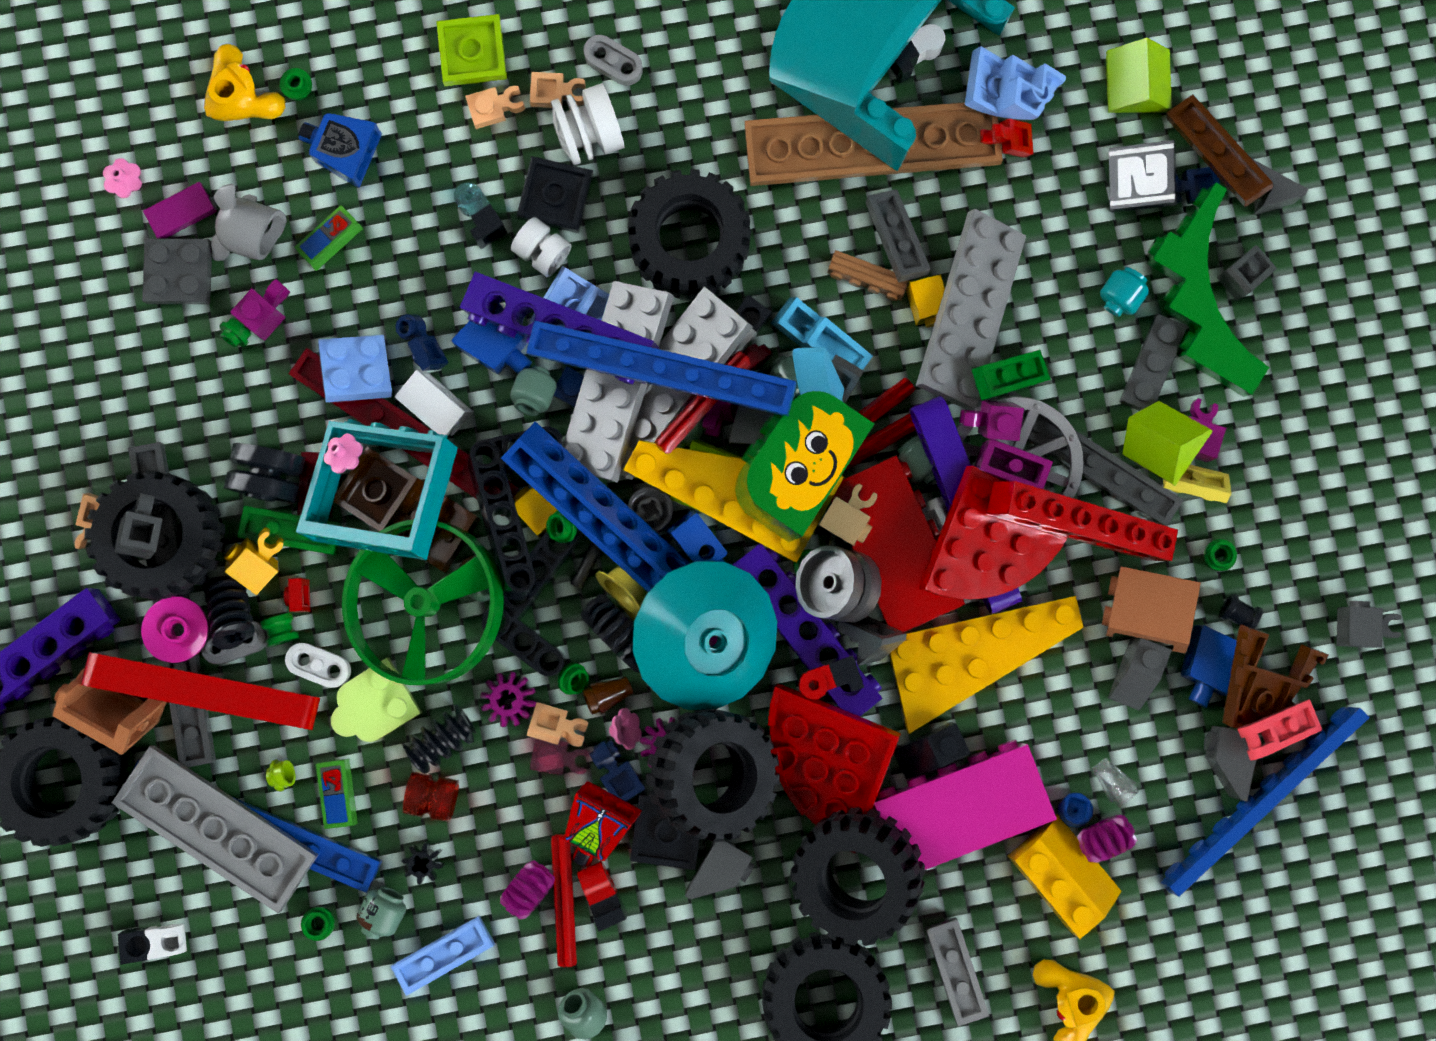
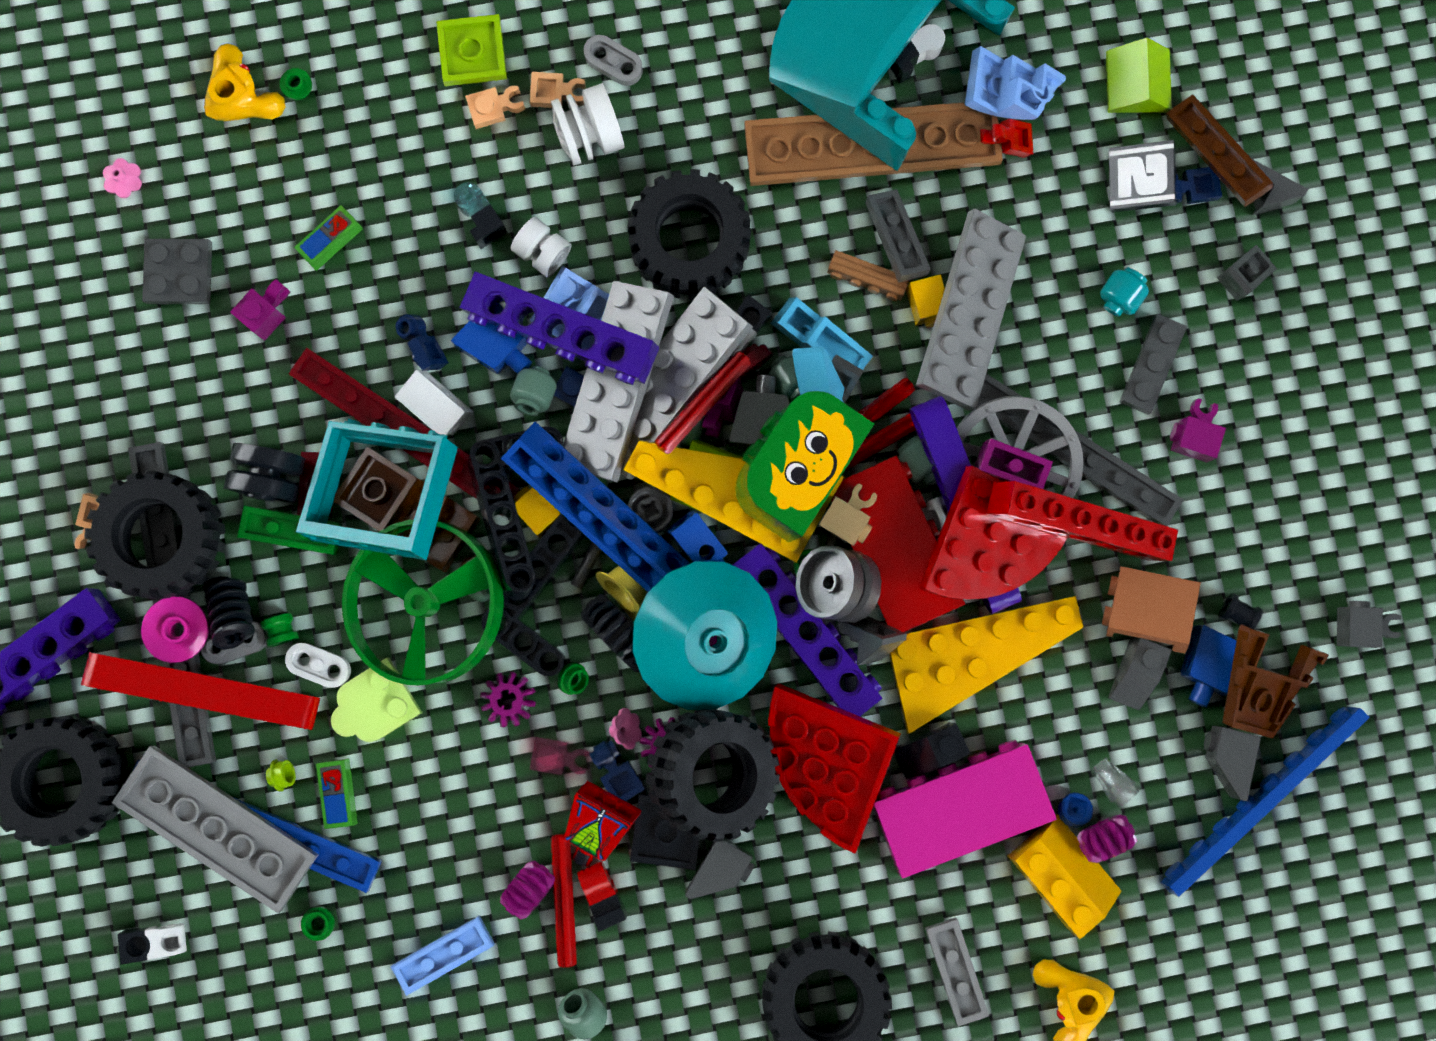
nougat panel [52,668,166,755] -> none
dark grey brick [114,493,163,559] -> none
magenta tile [143,181,217,239] -> none
light grey piece [211,183,287,261] -> none
green plate [219,318,251,348] -> none
yellow brick [224,527,284,596] -> none
red plate [284,578,310,613] -> none
blue torso [299,113,382,188] -> none
light blue plate [318,335,392,403] -> none
bright pink plant [324,433,363,474] -> none
sand green head [356,886,406,939] -> none
black gear [401,841,445,885] -> none
black piece [402,704,477,774] -> none
clear red wheel [403,771,459,823] -> none
black tile [516,156,594,233] -> none
blue plate [526,321,797,417] -> none
light nougat plate [526,702,589,747] -> none
green plate [546,511,577,543] -> none
reddish brown cone [582,677,633,715] -> none
black tyre [790,807,925,946] -> none
leg [798,655,864,700] -> none
magenta brick [959,400,1024,441] -> none
green plate [972,350,1051,401] -> none
lime slope [1122,401,1213,486] -> none
green arch [1146,182,1270,397] -> none
light yellow plate [1163,465,1231,504] -> none
green plate [1203,539,1237,571] -> none
coral plate [1238,699,1322,761] -> none

